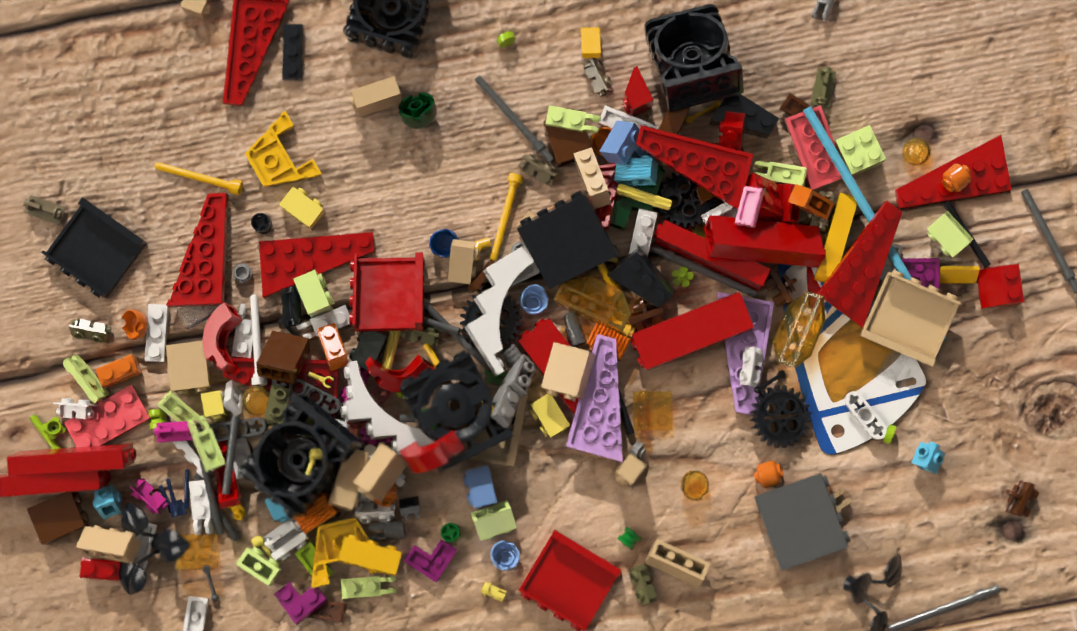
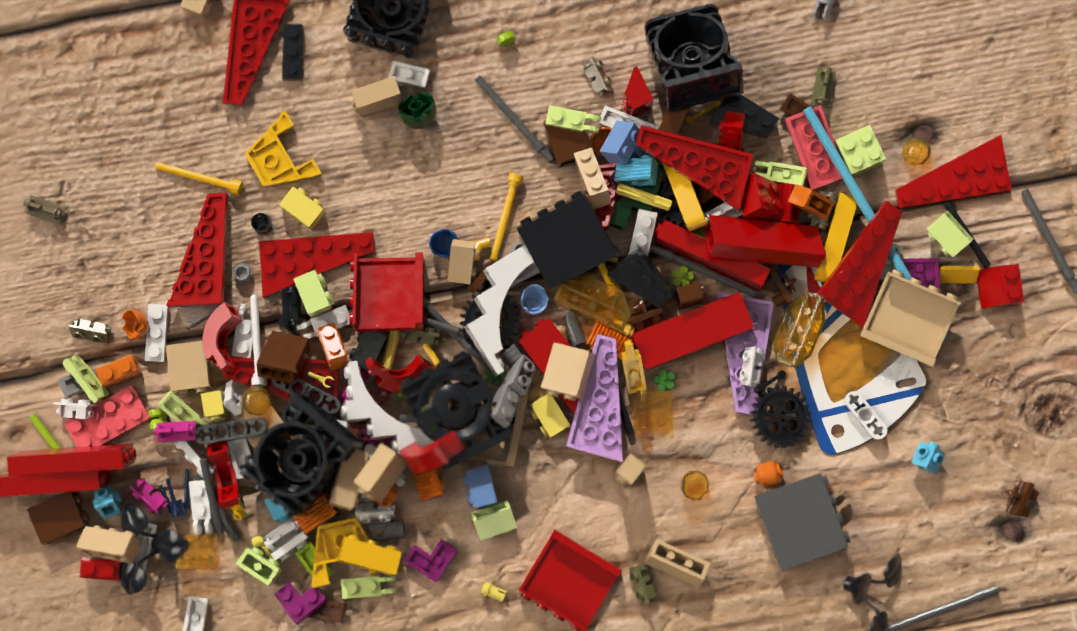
black panel [41,197,147,298] -> none
lime plate [42,417,66,440] -> none
yellowish green hinge [187,415,226,472] -> none
dark grey hinge [203,565,219,601] -> none
dark grey bar [222,416,240,495] -> none
olive hinge [264,384,291,427] -> none
light yellow hand [306,448,323,476] -> none
black tile [399,496,420,521] -> none
green wheel [440,523,461,542] -> none
light blue hair [490,540,520,571] -> none
dark tan hinge [518,154,559,185] -> none
yellow tile [581,27,601,58] -> none
green wheel [617,527,642,551] -> none
light grey plate [629,442,646,459] -> none
bright pink tile [735,186,764,228] -> none
lime tile [883,424,897,445] -> none
orange head [942,164,971,192] -> none
none -> light grey plate [57,374,84,399]
none -> white plate [389,61,430,89]
none -> orange brick [412,468,447,502]
none -> yellow hinge [621,340,647,394]
none -> bright green plant [653,369,675,391]
none -> yellow beam [662,162,707,232]
none -> reddish brown brick [675,281,706,309]

